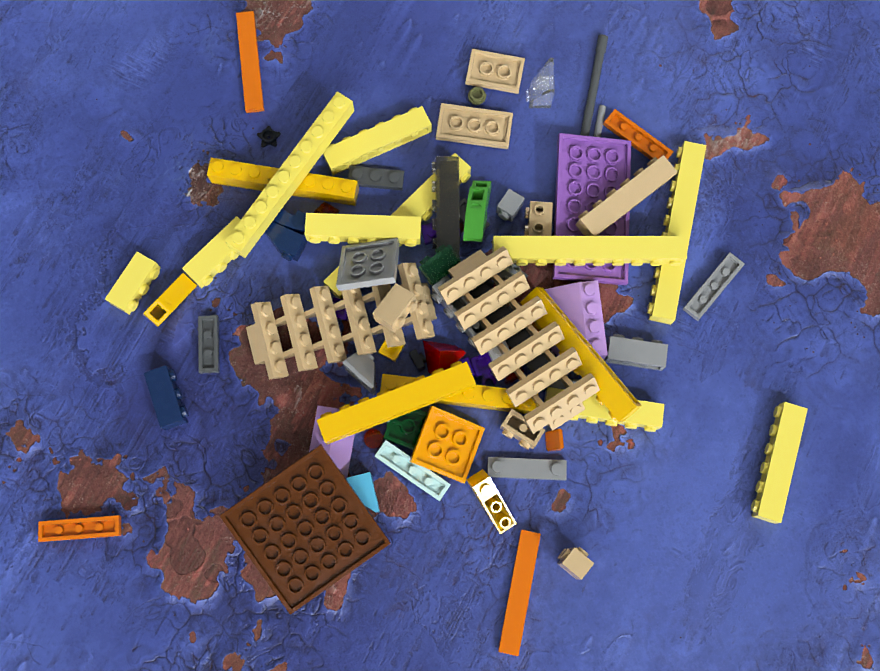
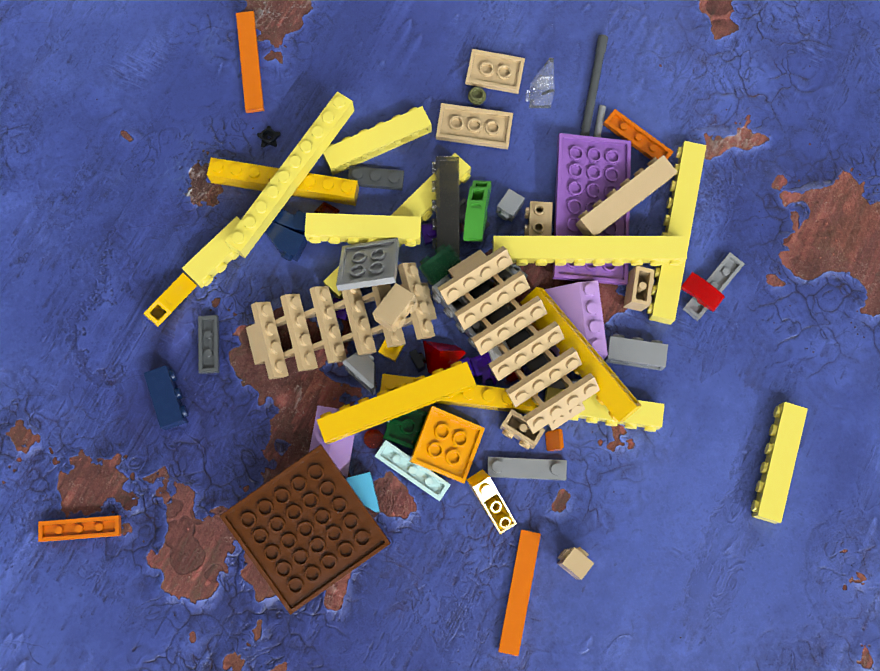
light yellow brick [105,252,161,315] -> none
none -> tan brick [623,265,655,311]
none -> red slope [681,272,725,312]

